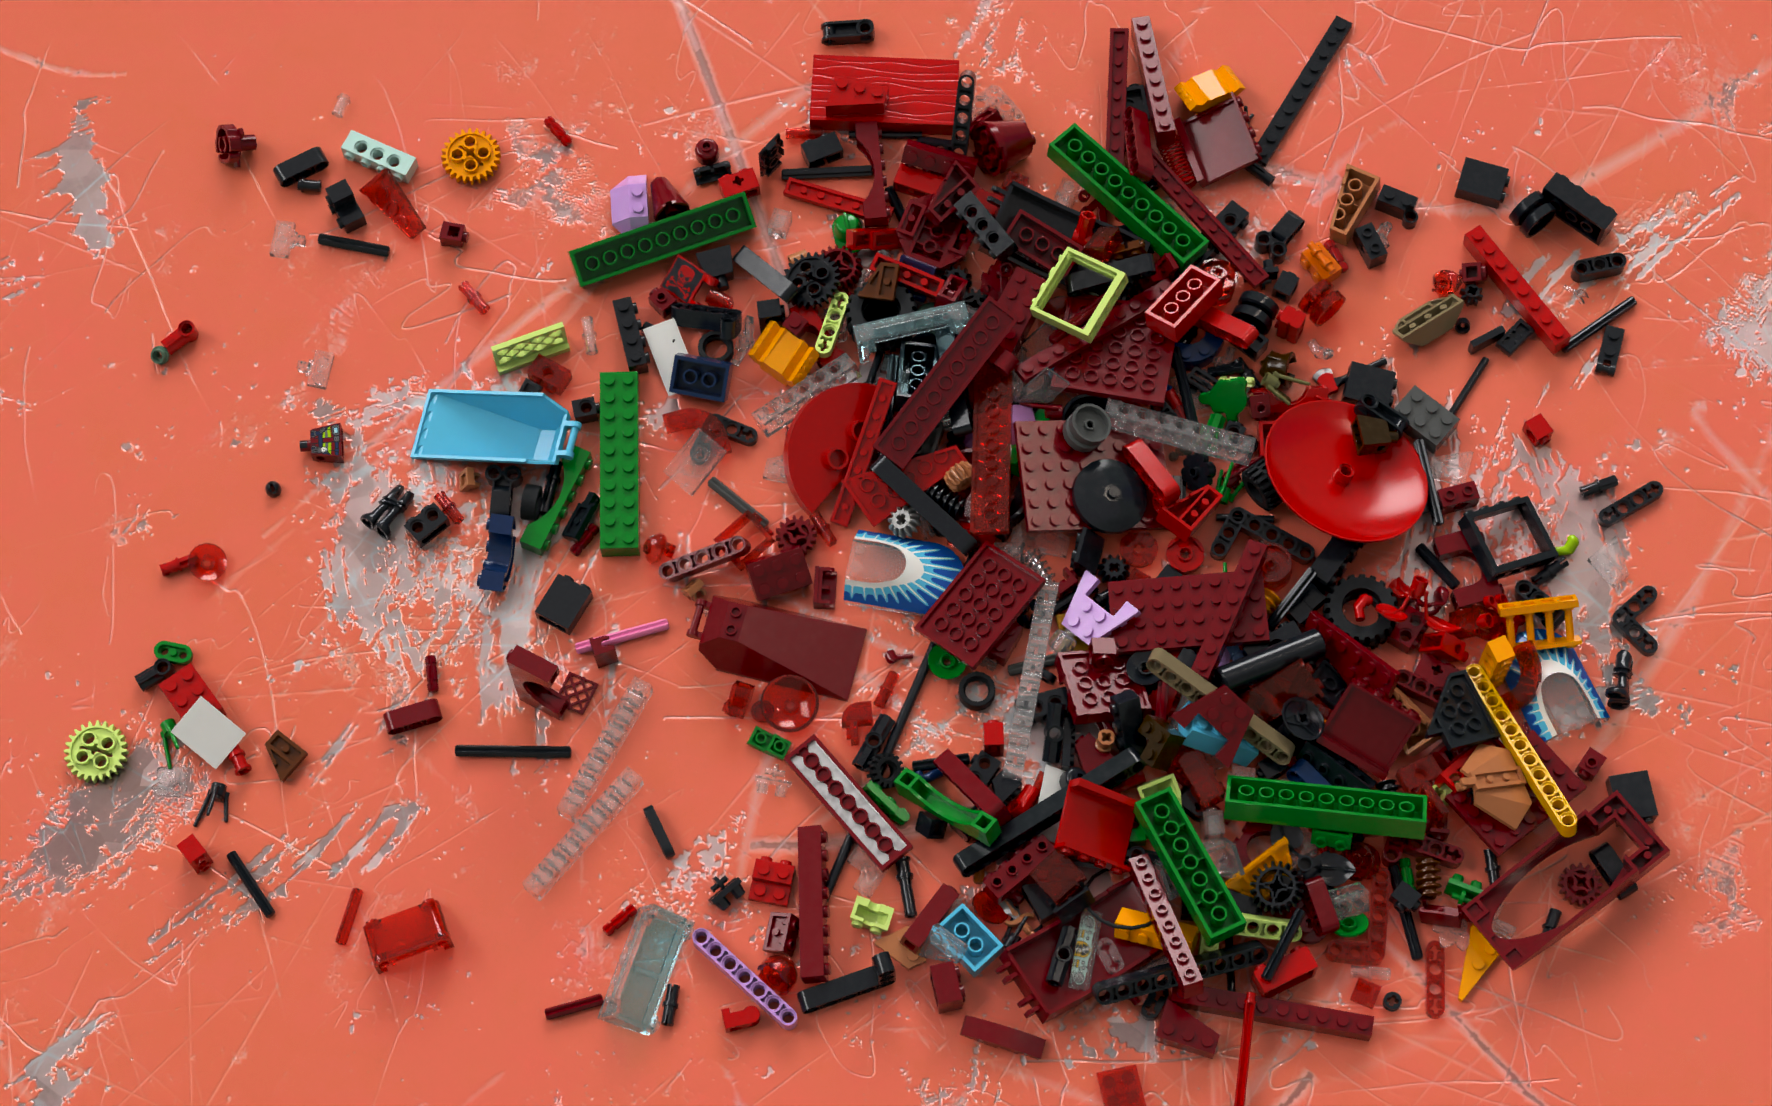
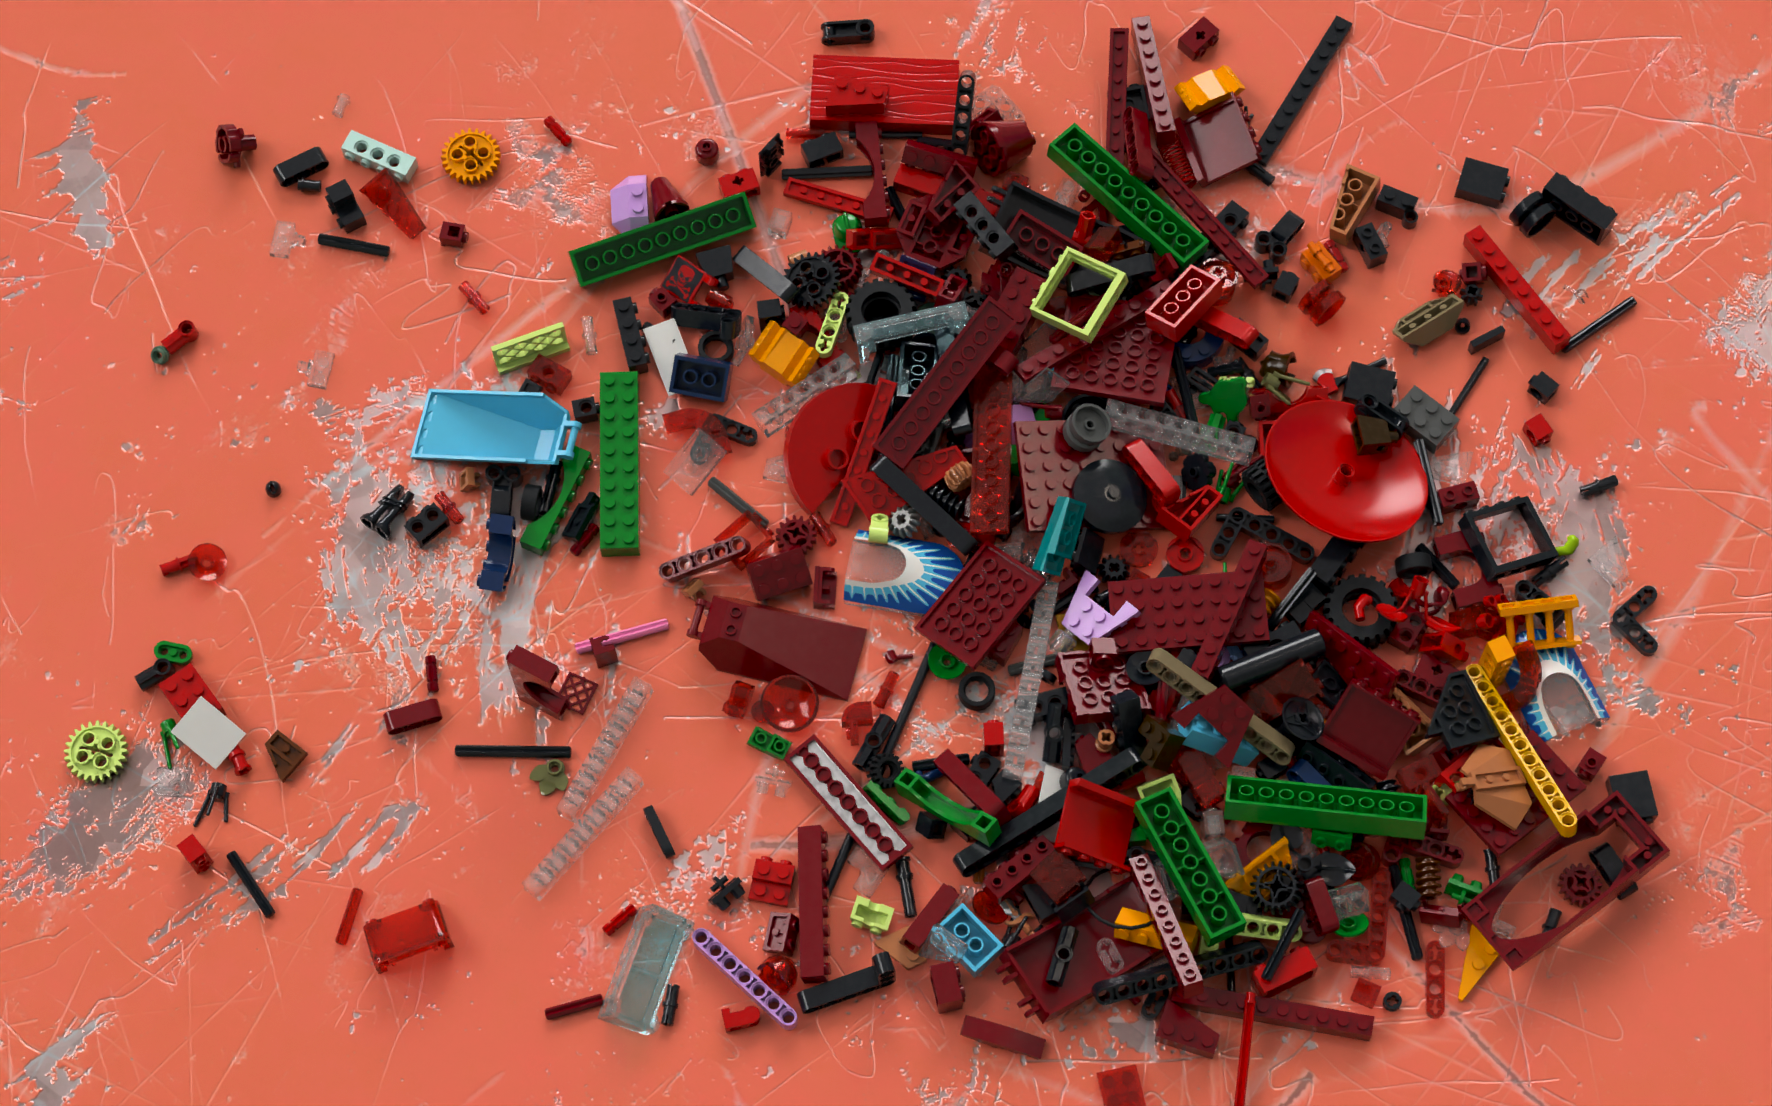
torso [300,423,344,463] -> none
black brick [535,573,593,635] -> none
clear red piece [643,533,676,564] -> none
black hinge [693,161,732,186] -> none
reddish brown wing [858,262,900,302] -> none
clear tile [1068,909,1103,991] -> none
black wheel [1231,290,1279,335] -> none
red brick [1274,305,1306,344] -> none
clear arm [1307,339,1334,360] -> none
black plate [1495,318,1535,357] -> none
black beam [1571,253,1626,283] -> none
black plate [1595,325,1625,377] -> none
black beam [1597,481,1663,528] -> none
black piece [1605,650,1633,710] -> none
none -> olive plate [529,759,568,796]
none -> yellowish green piece [868,513,889,544]
none -> teal slope [1032,496,1087,577]
none -> dark red brick [1177,16,1219,61]
none -> black tyre [1394,552,1433,579]
none -> black brick [1527,371,1559,405]

